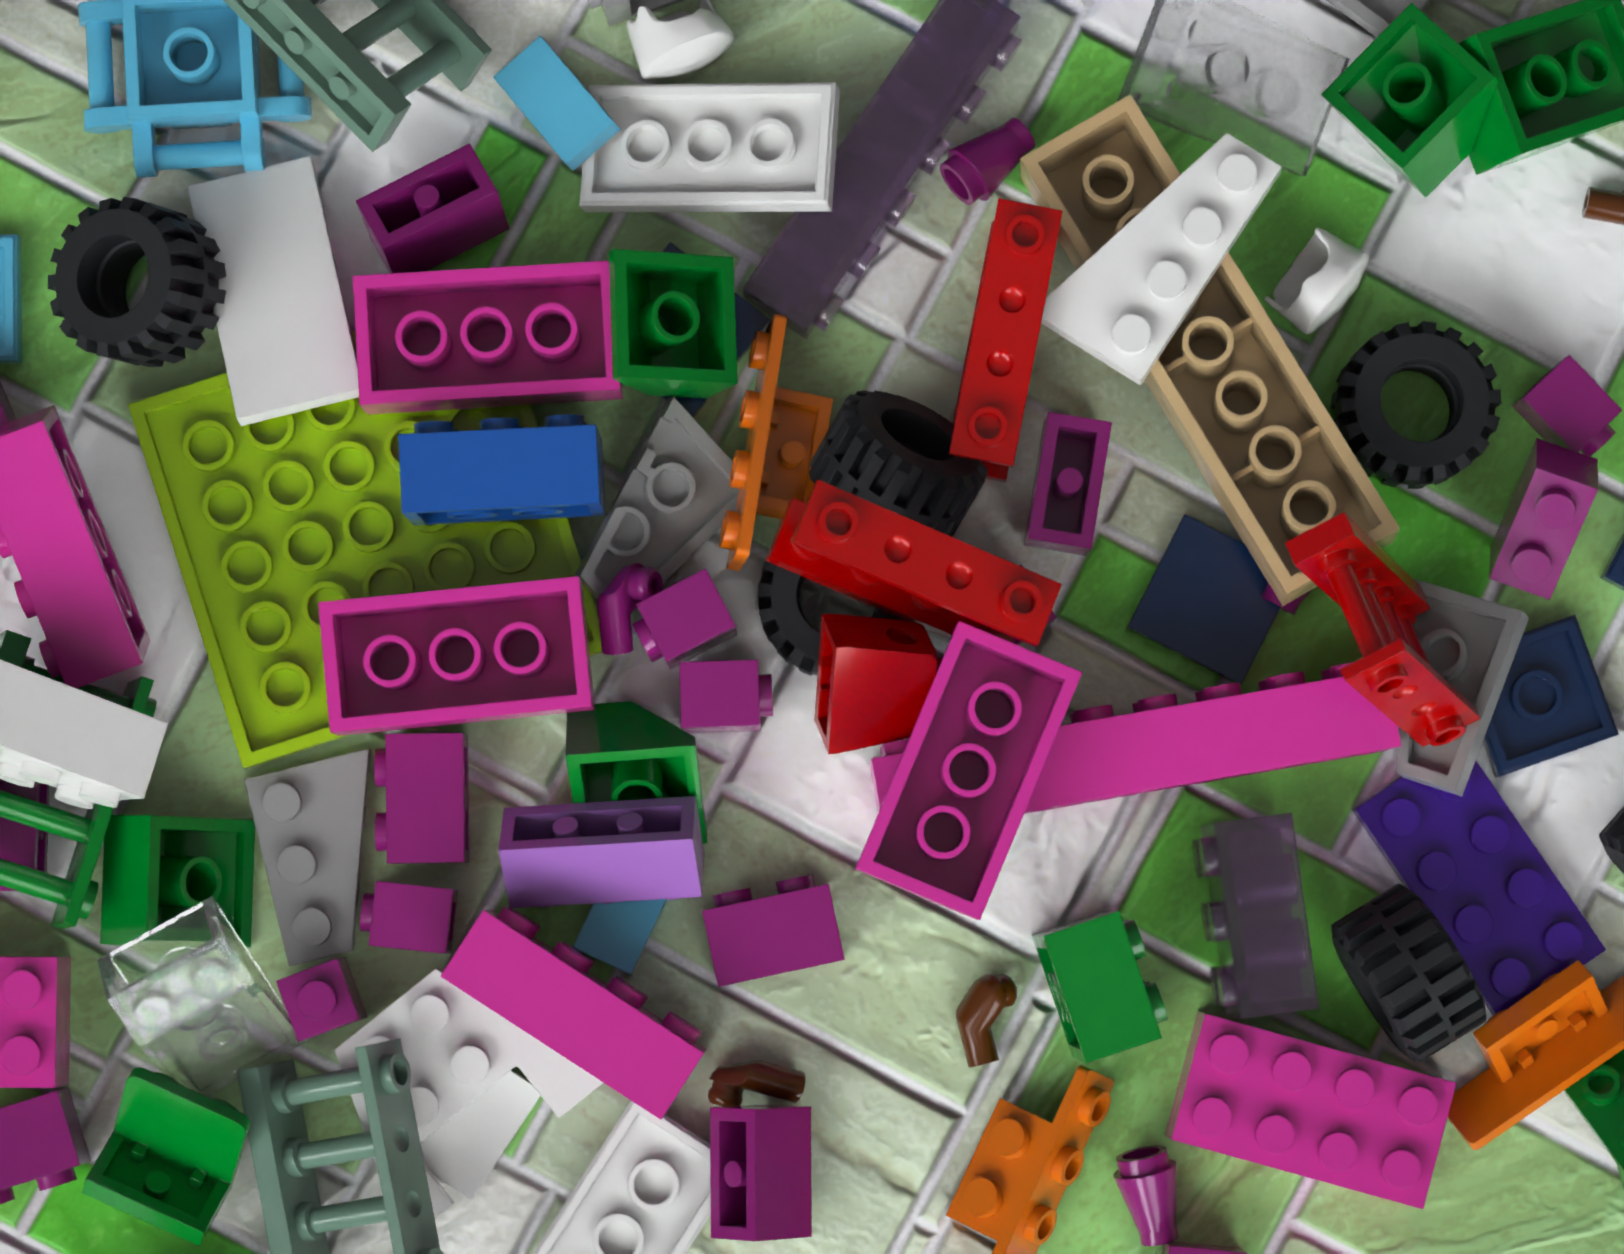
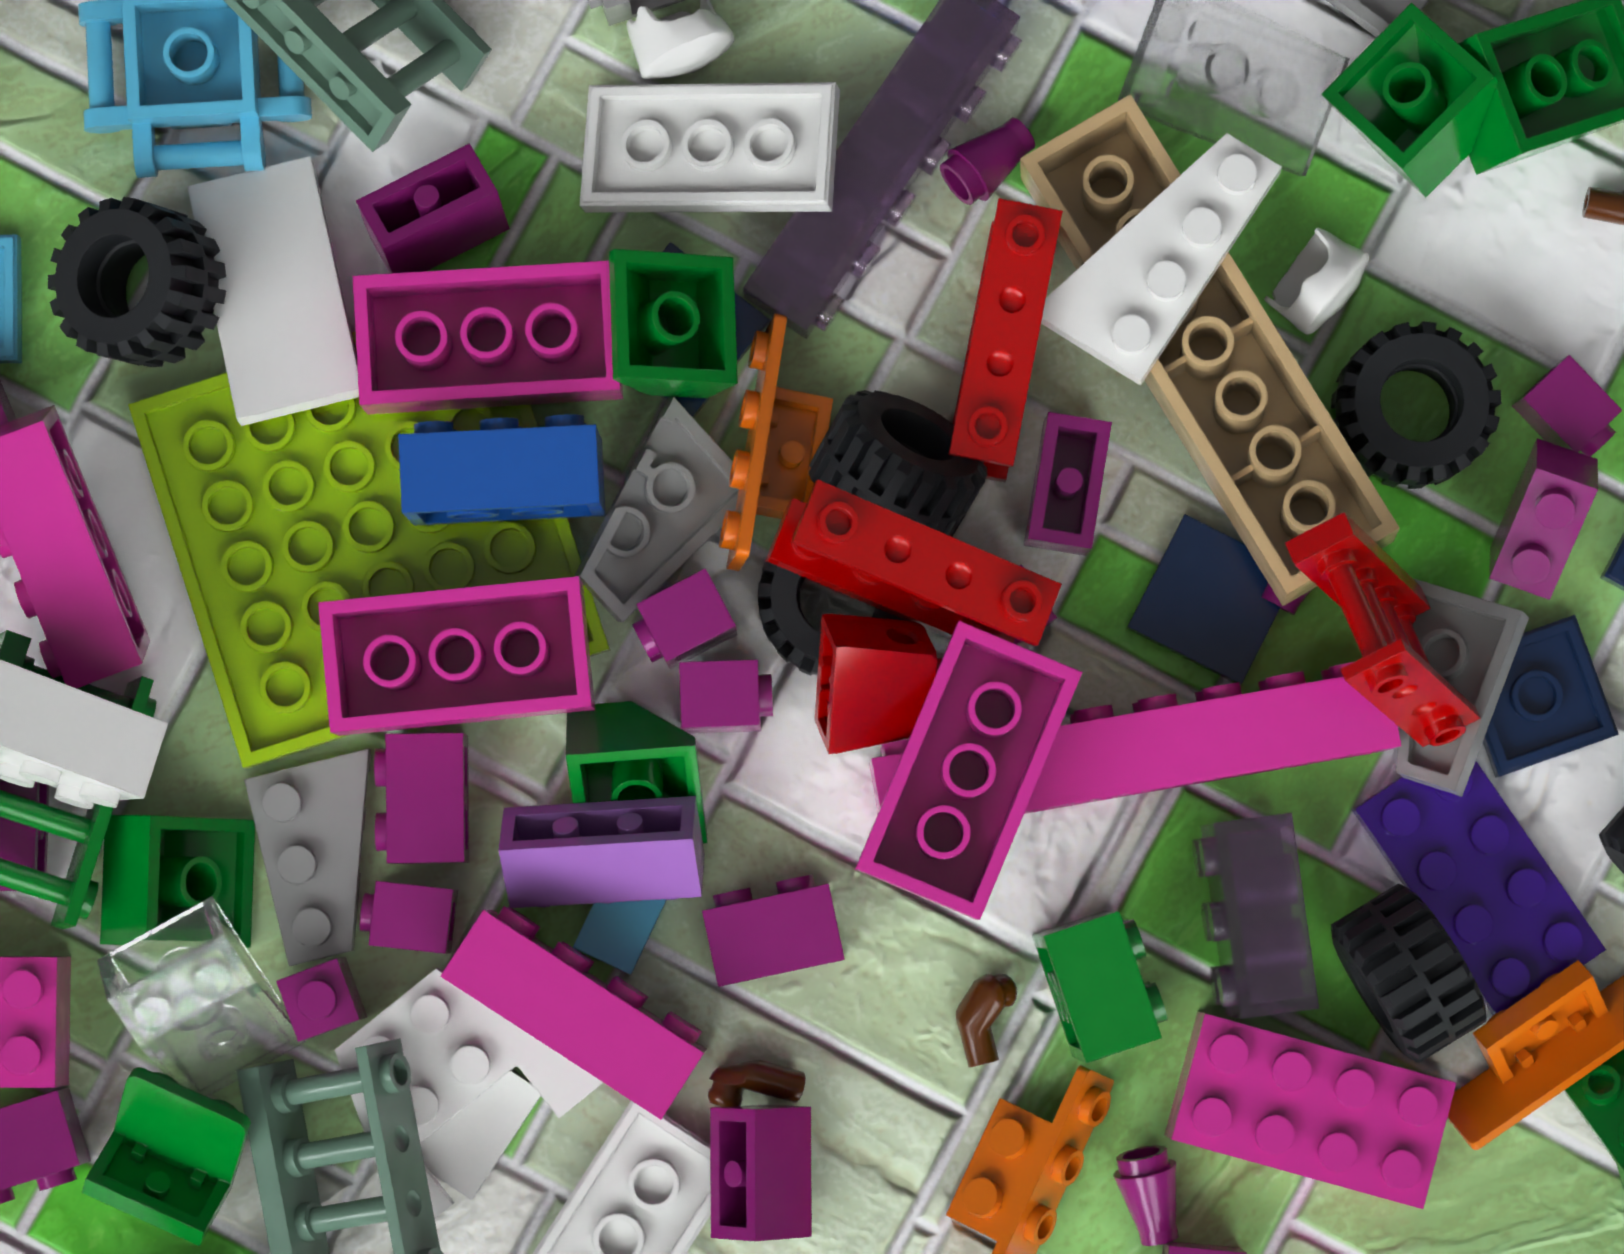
medium azure tile [493,36,621,171] -> none
magenta arm [597,563,663,655] -> none

